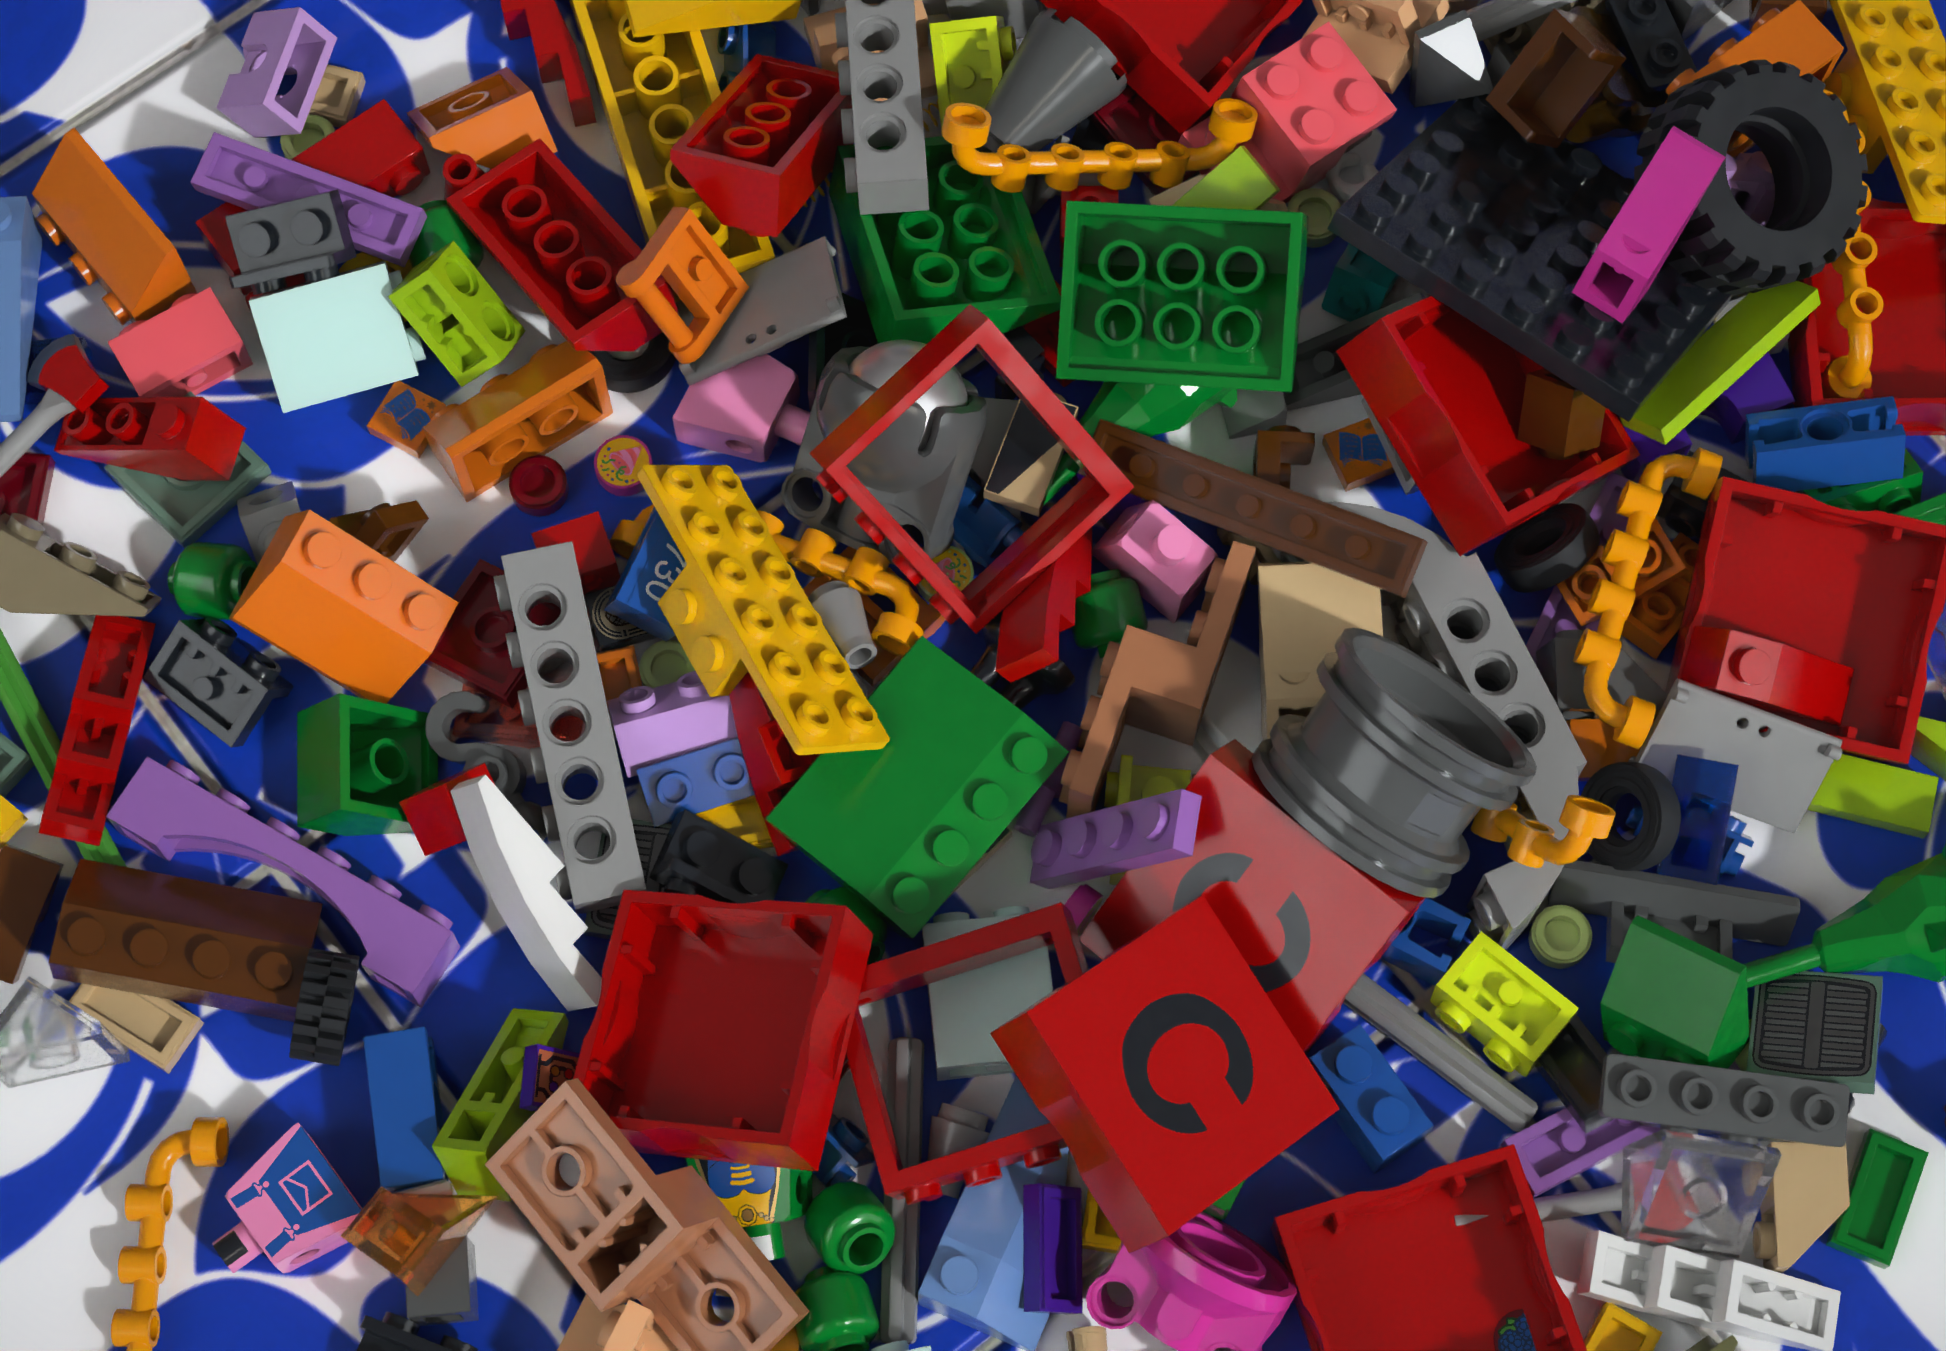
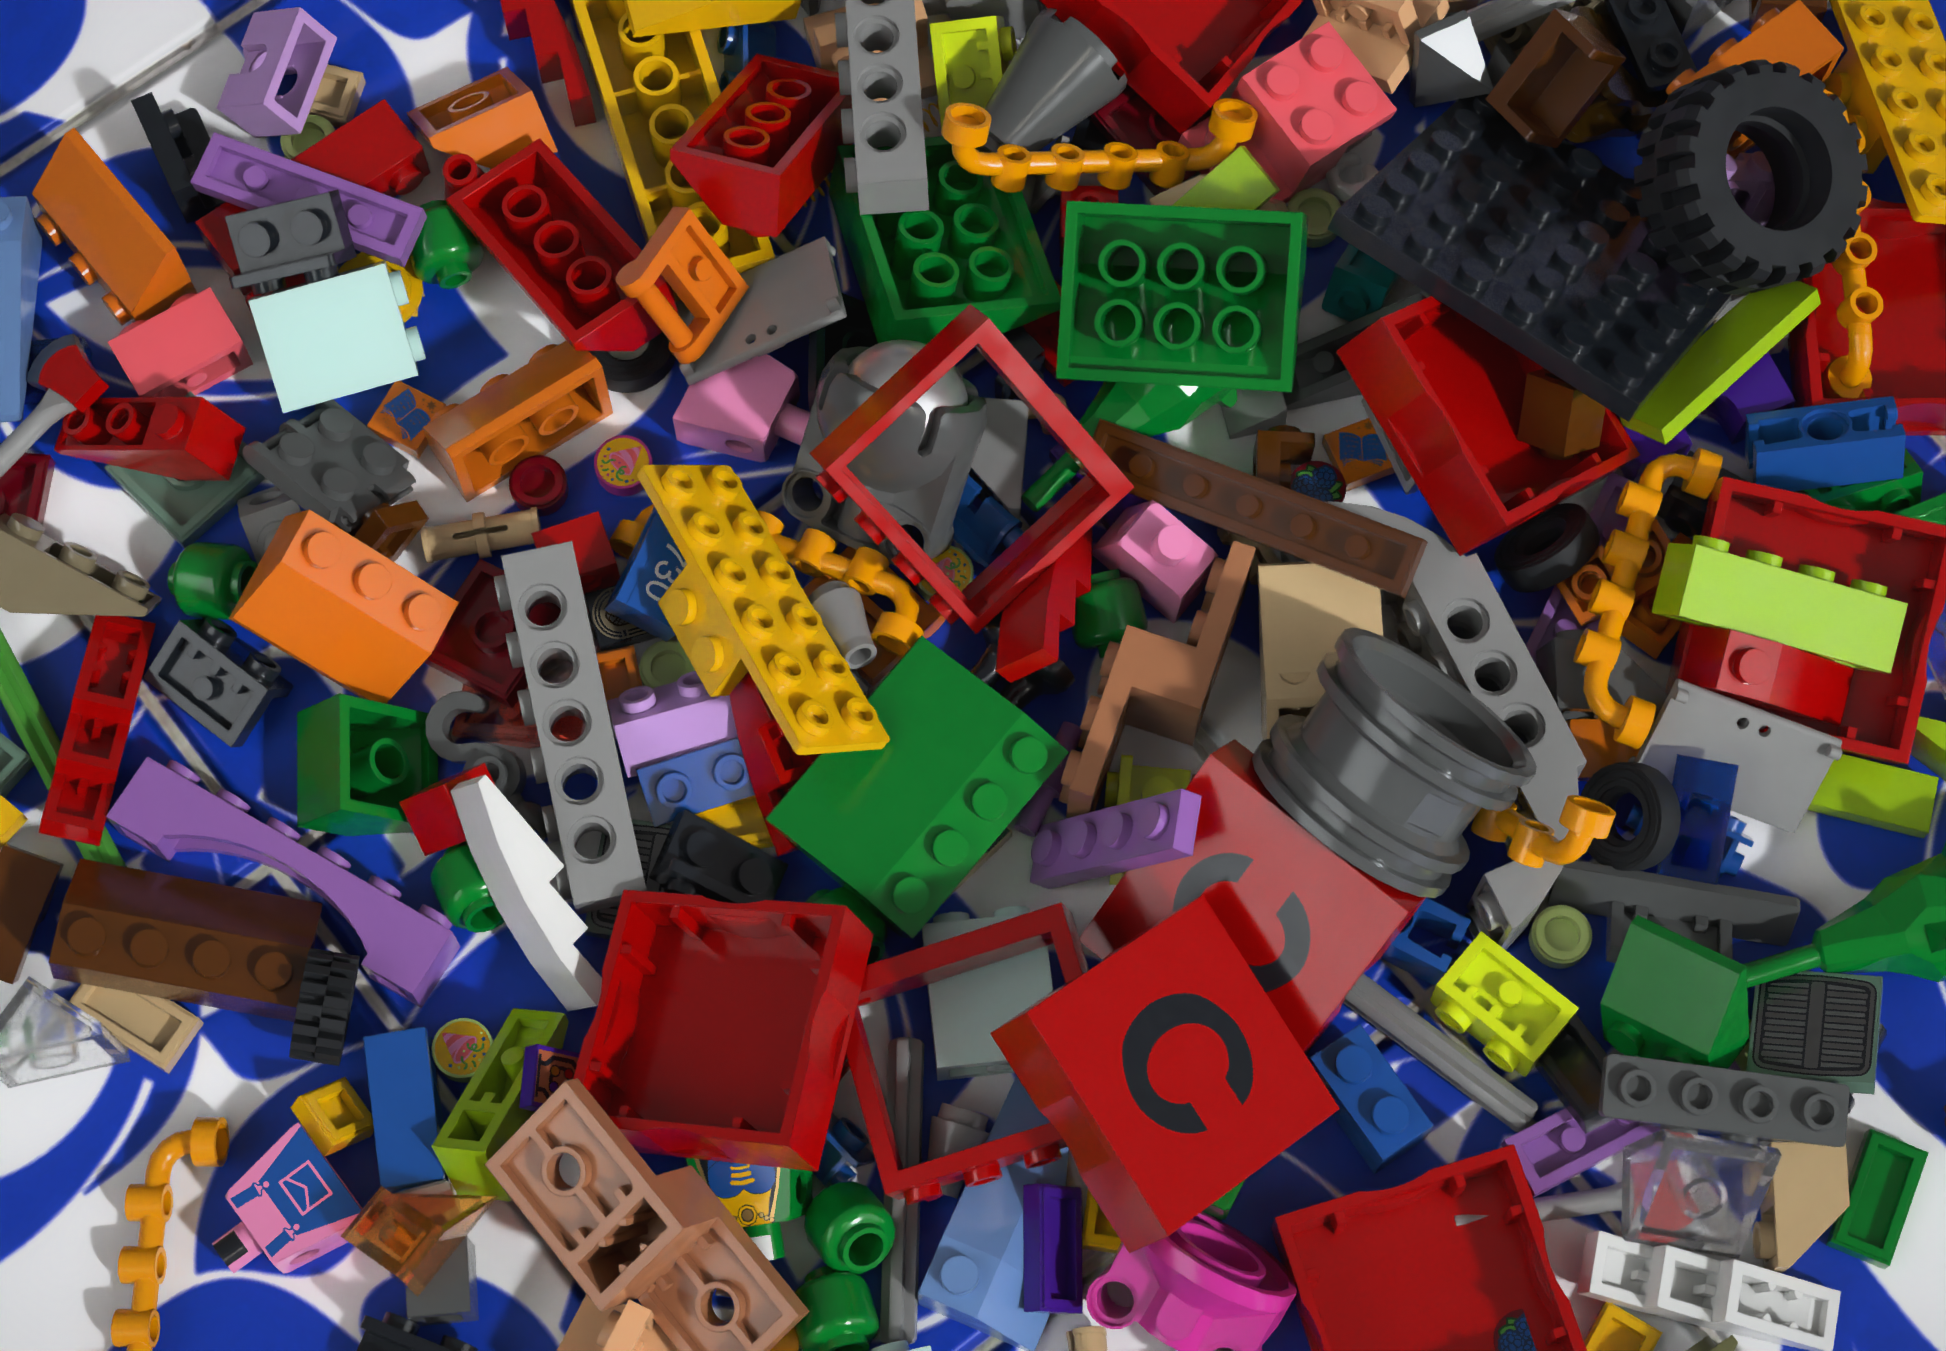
lime brick [388,240,526,387] -> none
tile [983,399,1079,517] -> none
dark pink tile [1065,884,1104,937] -> none
dark pink slope [1572,126,1726,324] -> none
none -> black bracket [131,92,225,224]
none -> dark grey plate [243,400,416,532]
none -> yellow tile [290,1077,374,1157]
none -> tan pin [420,507,541,564]
none -> green head [431,841,505,933]
none -> tile [432,1018,494,1083]
none -> tile [1290,461,1346,502]
none -> lime brick [1651,535,1908,674]

